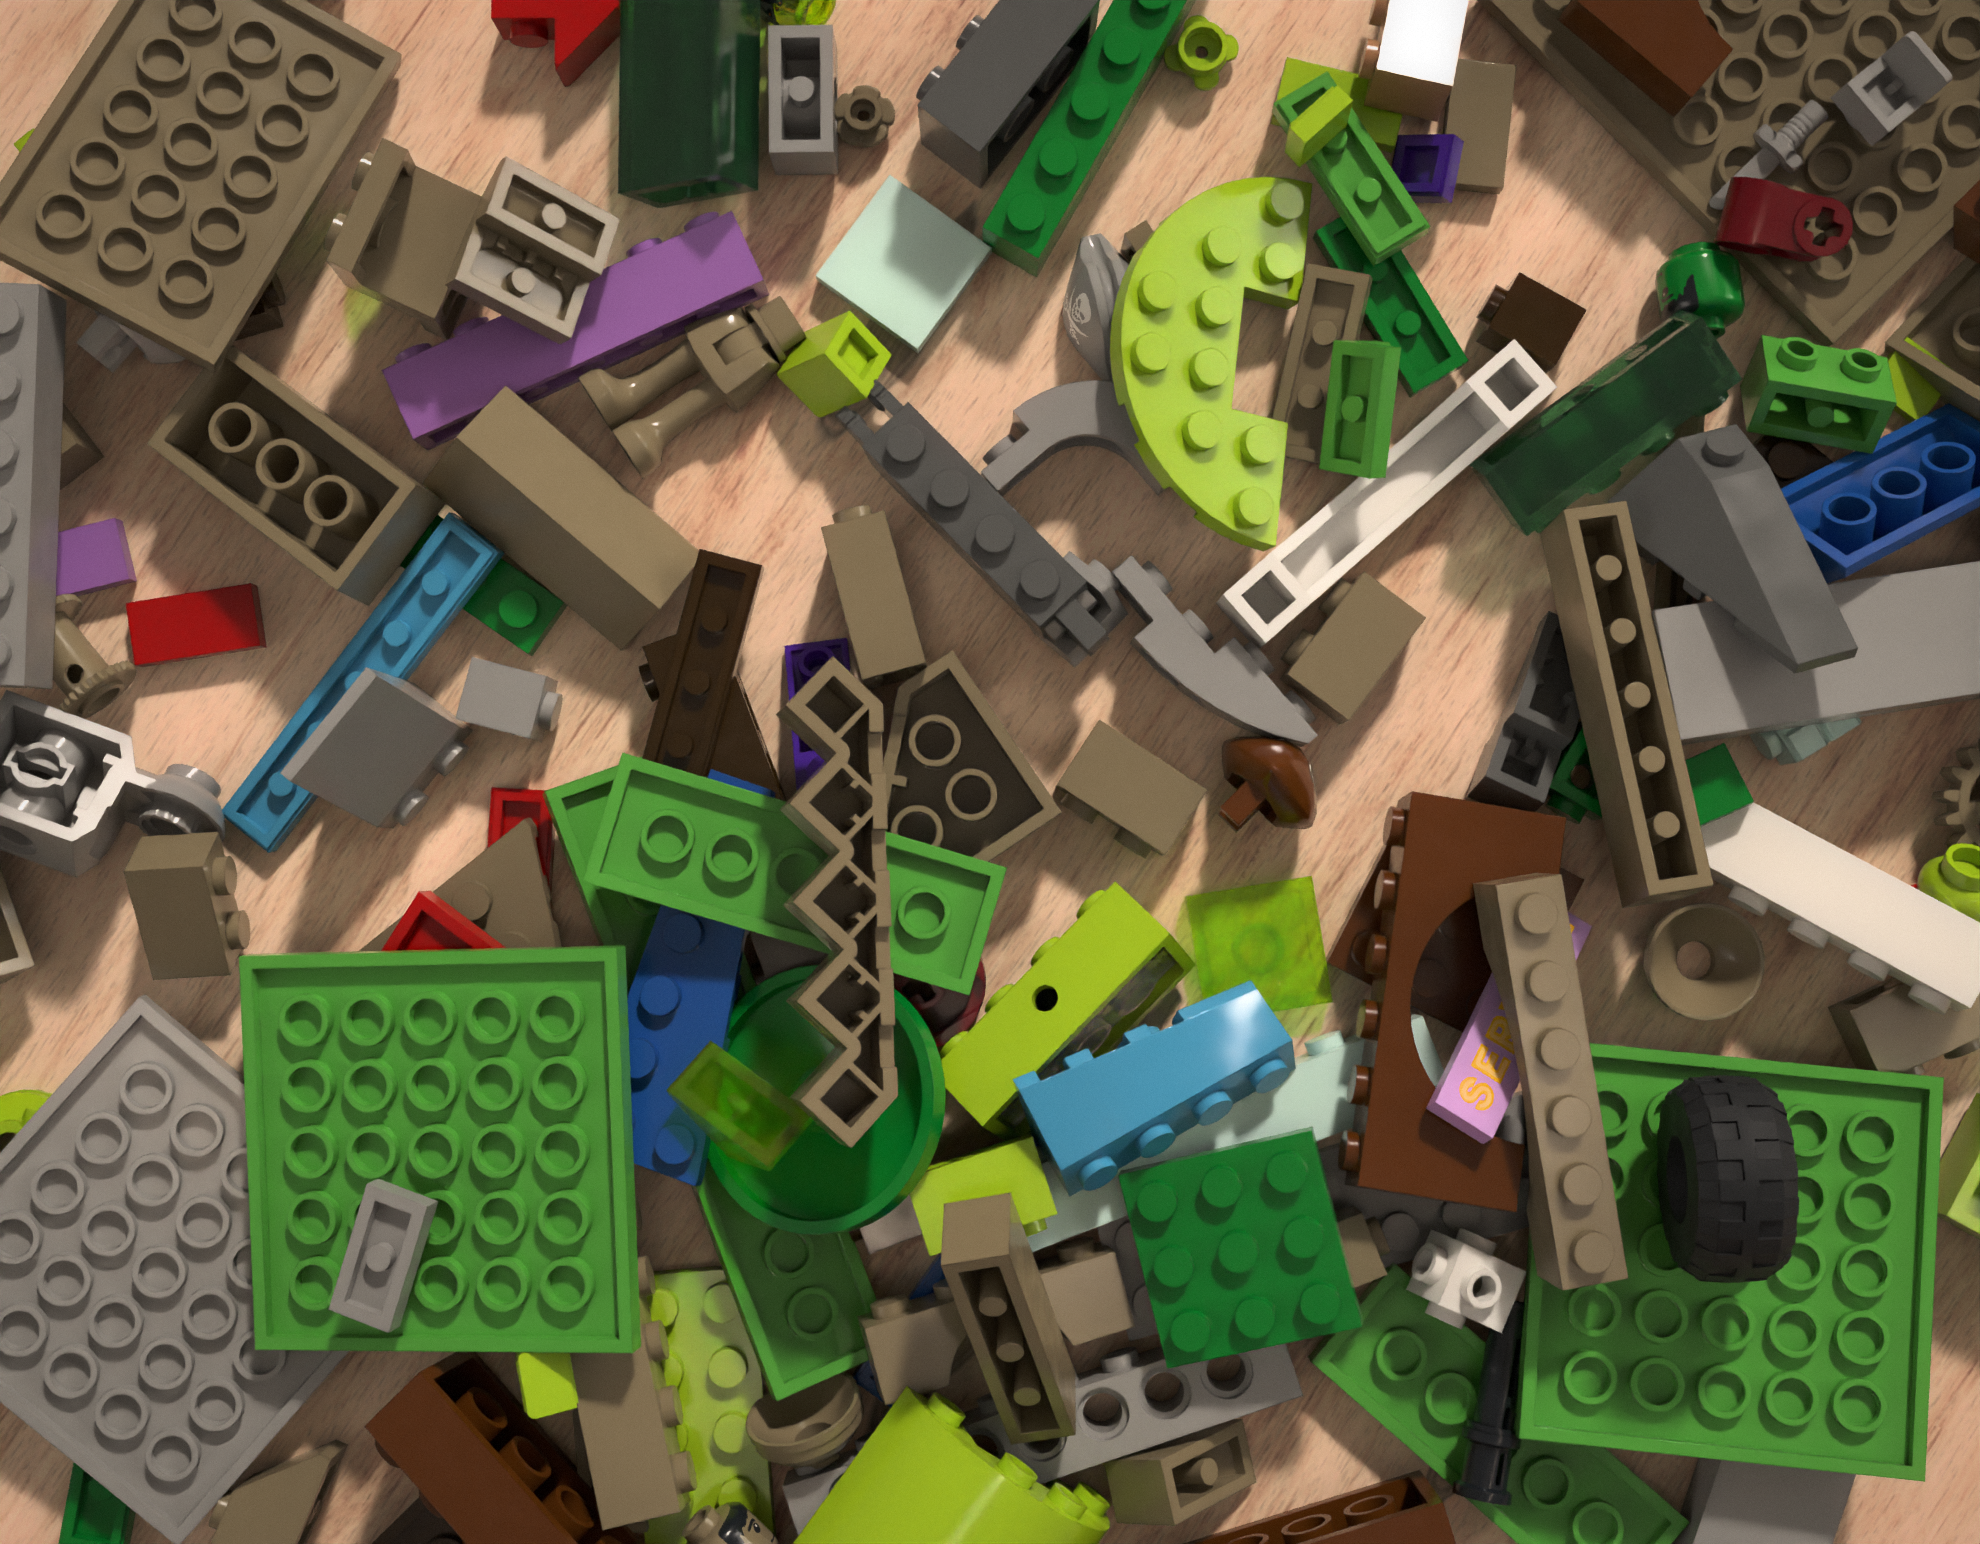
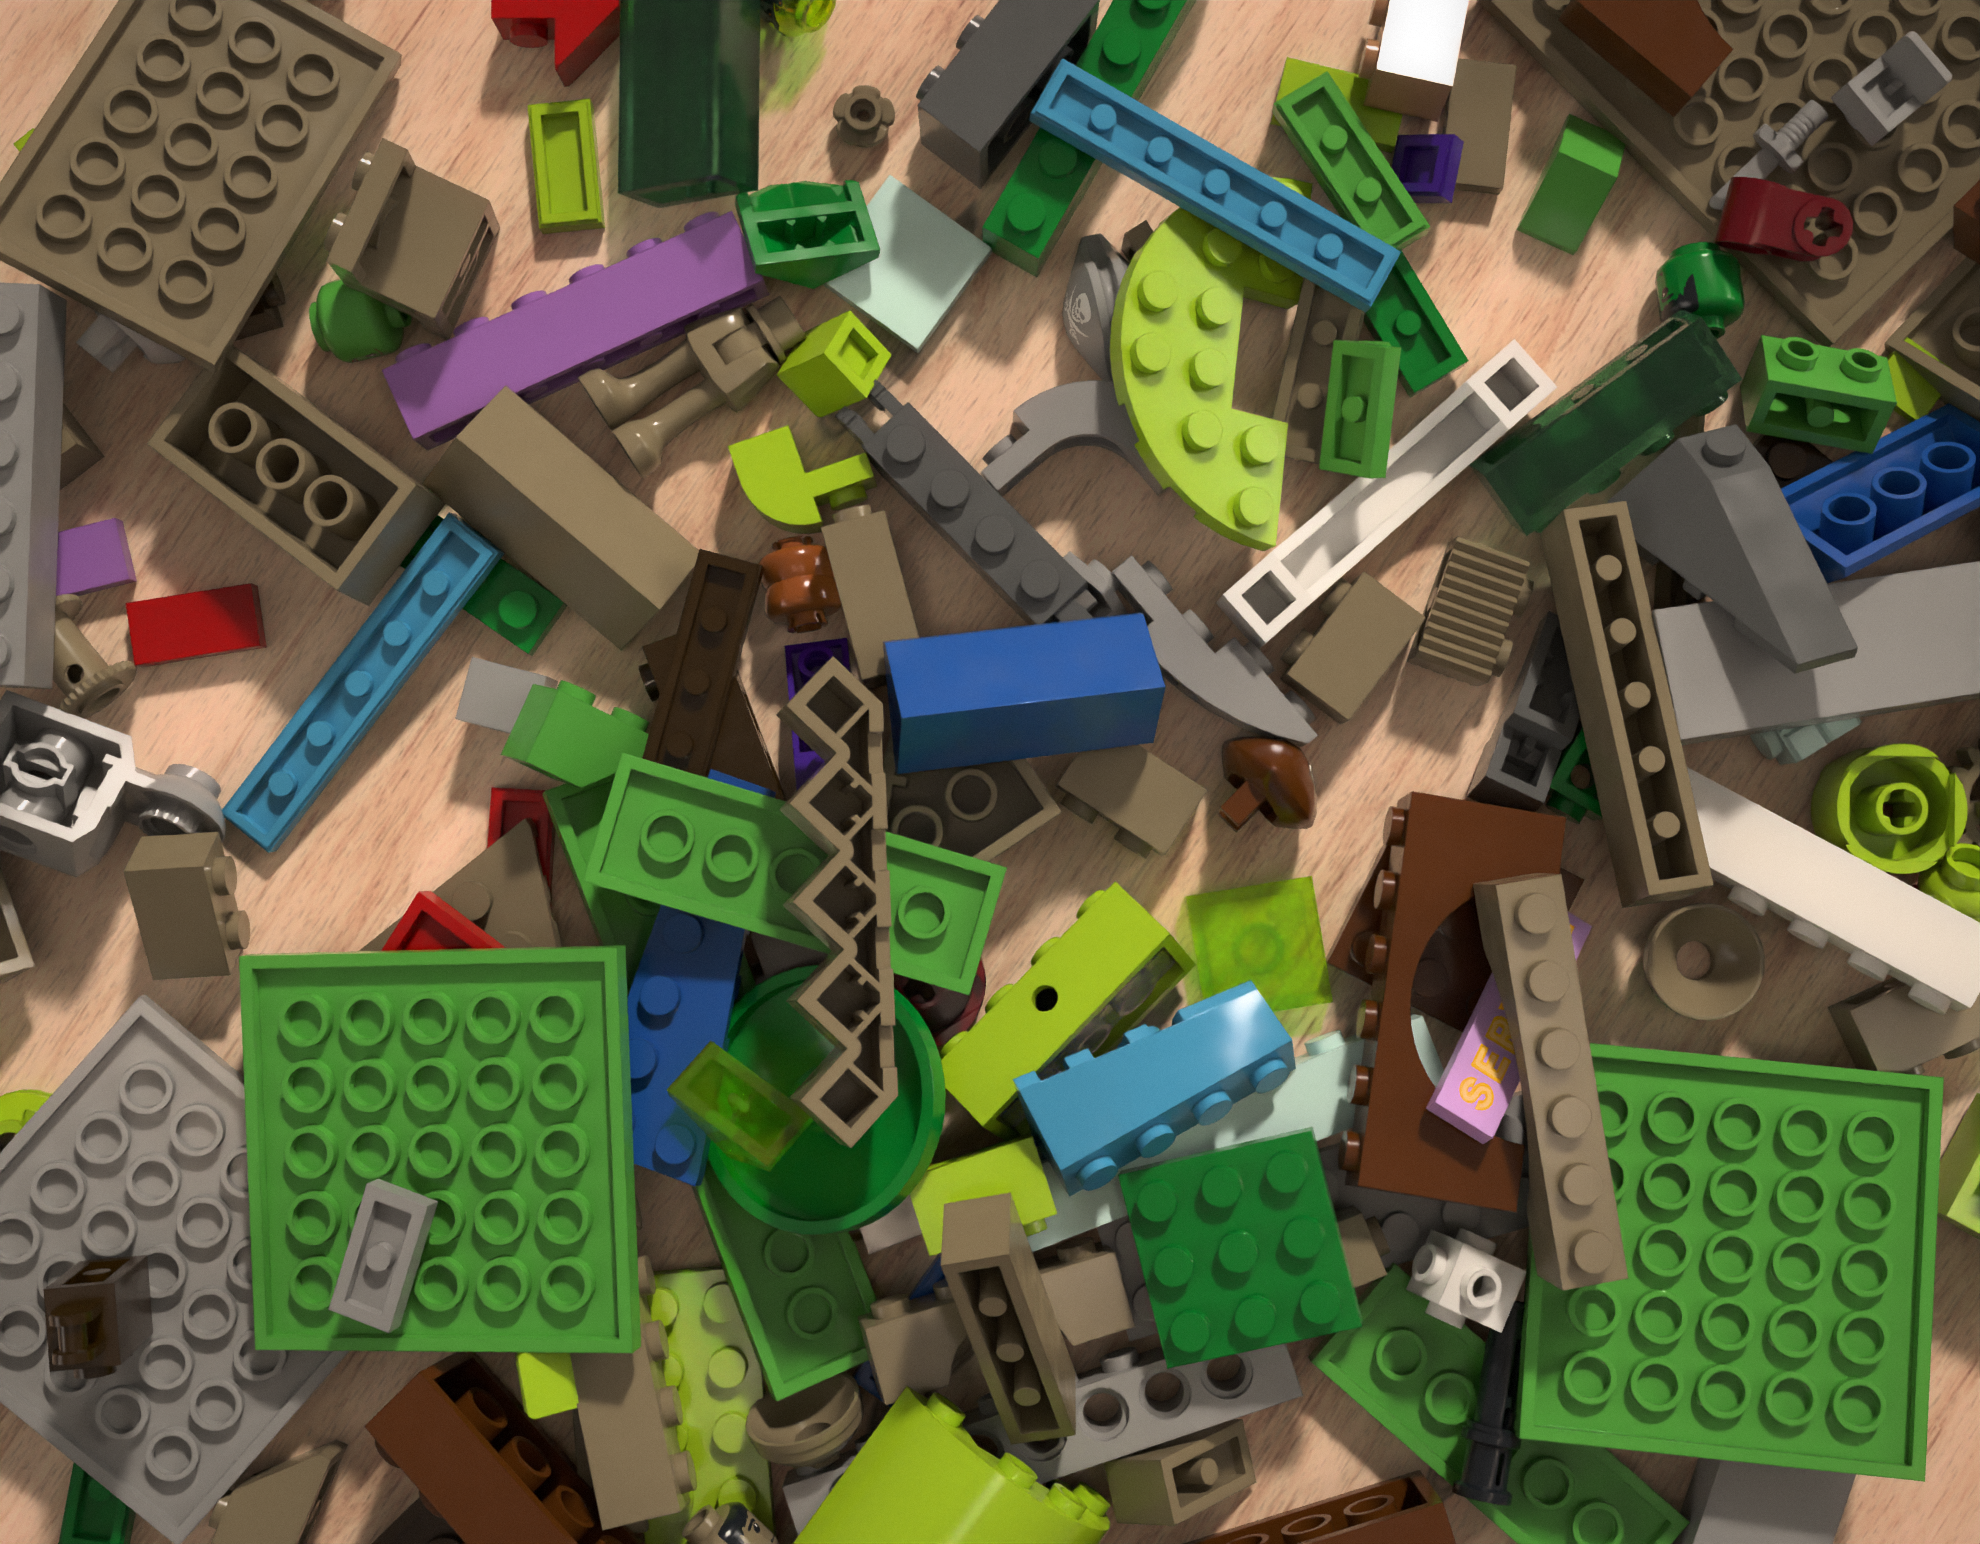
light grey slope [280,667,473,828] -> none
dark tan slope [445,156,620,345] -> none
light grey brick [768,25,838,175] -> none
lime plate [1164,15,1239,91] -> none
lime tile [1285,85,1353,168] -> none
dark brown brick [1476,272,1587,374] -> none
black tyre [1657,1075,1799,1283] -> none
green tile [1685,743,1754,827] -> none
none -> dark brown brick [43,1255,153,1379]
none -> bright green head [309,279,412,363]
none -> bright green slope [501,680,649,788]
none -> lime tile [527,99,605,234]
none -> lime brick [728,425,877,534]
none -> green slope [735,180,880,289]
none -> dark orange piece [759,536,842,633]
none -> blue slope [883,613,1166,774]
none -> dark azure tile [1029,58,1401,313]
none -> dark tan brick [1407,536,1534,687]
none -> bright green slope [1516,114,1625,255]
none -> lime brick [1811,743,1968,874]

